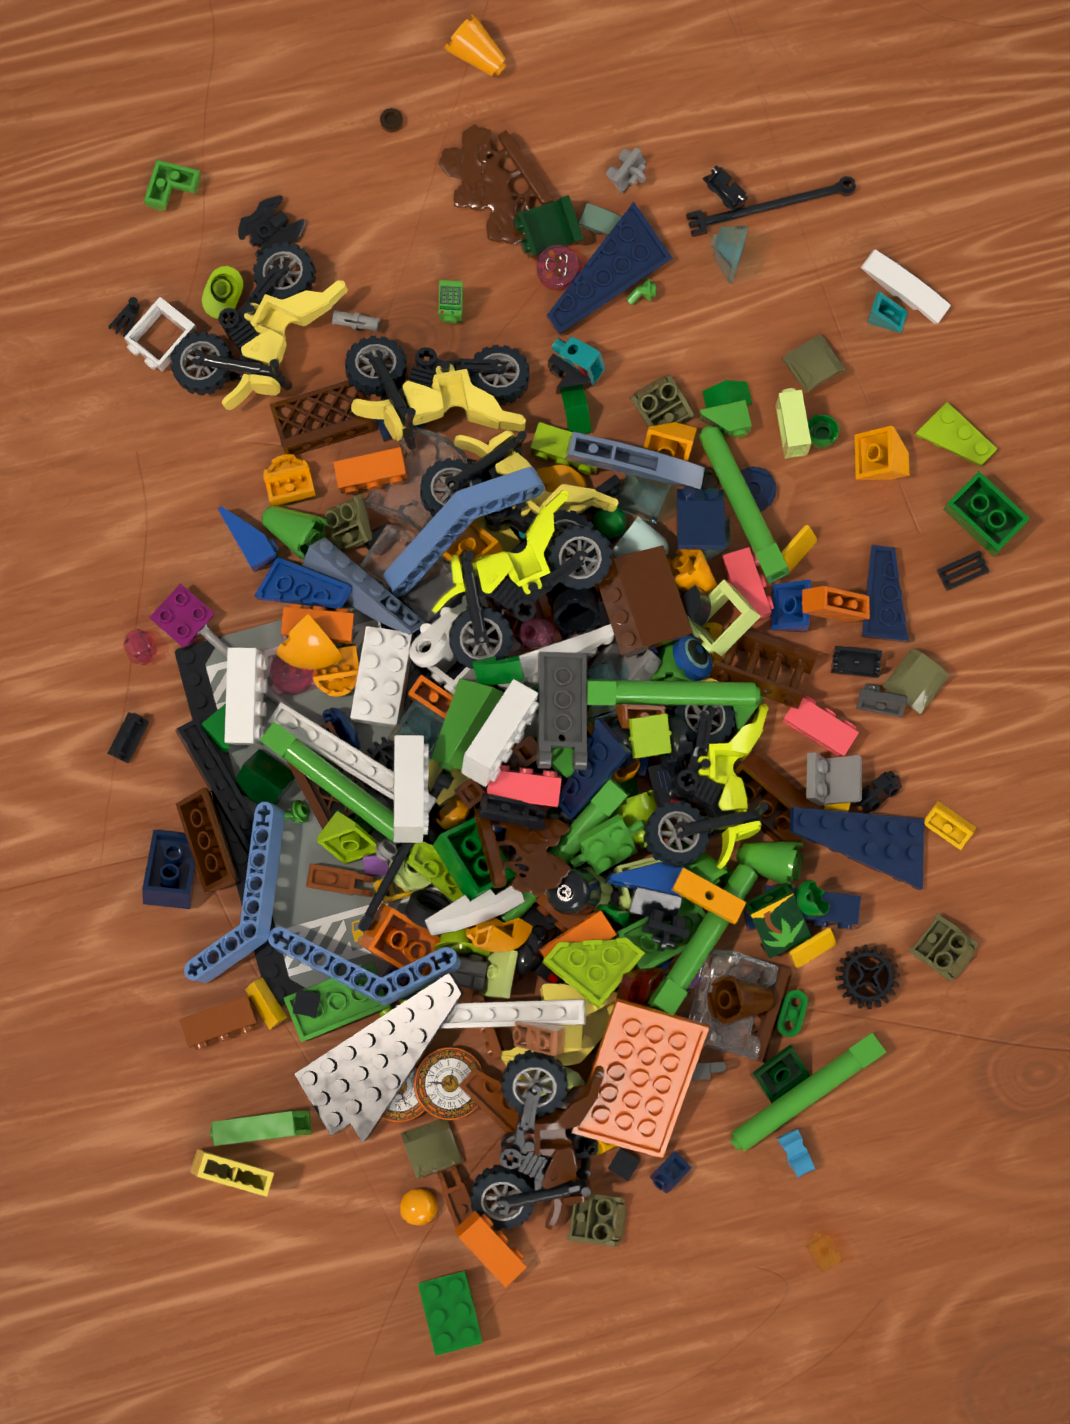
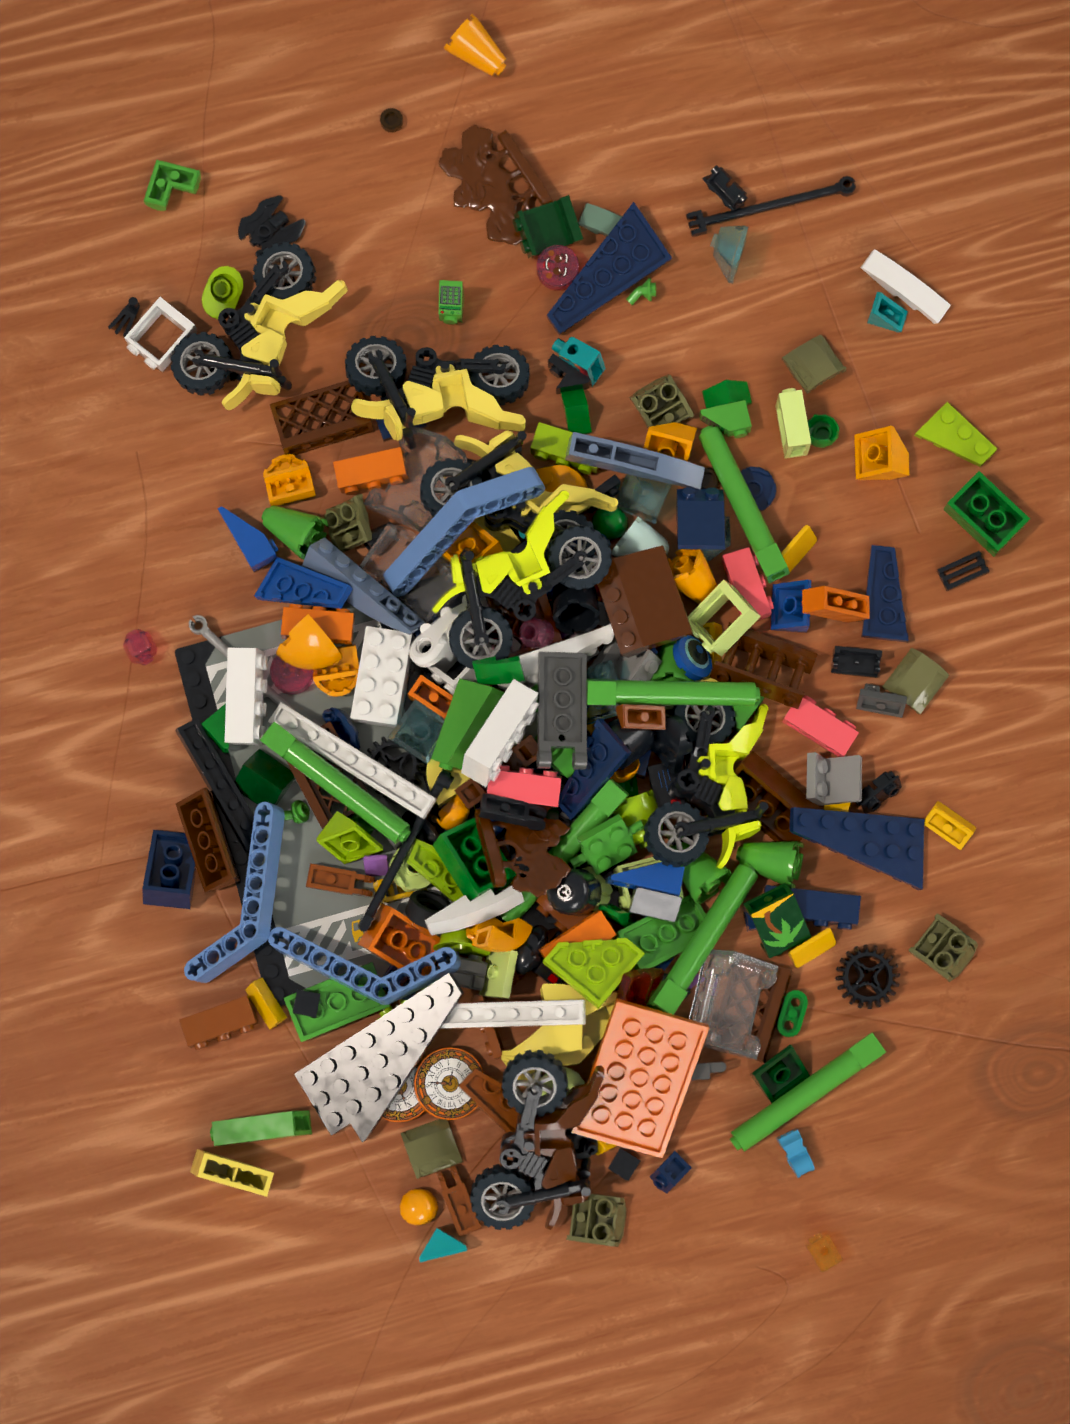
black hinge [107,712,149,764] -> none
magenta hinge [149,583,215,648] -> none
light grey pin [332,310,380,332] -> none
light grey plate [375,839,398,861] -> none
white brick [394,735,428,843] -> none
green brick [417,1270,483,1356] -> none
orange brick [454,1211,527,1287] -> none
nougat slope [513,1021,565,1056] -> none
light grey hips [606,147,646,194] -> none
lime piece [629,713,672,758] -> none
black hips [641,909,690,952] -> none
light orange tile [671,868,746,924] -> none
black brick [681,585,711,627] -> none
reddish brown cone [707,975,774,1024] -> none
green hair [796,880,830,917] -> none
none -> teal slope [419,1228,468,1263]

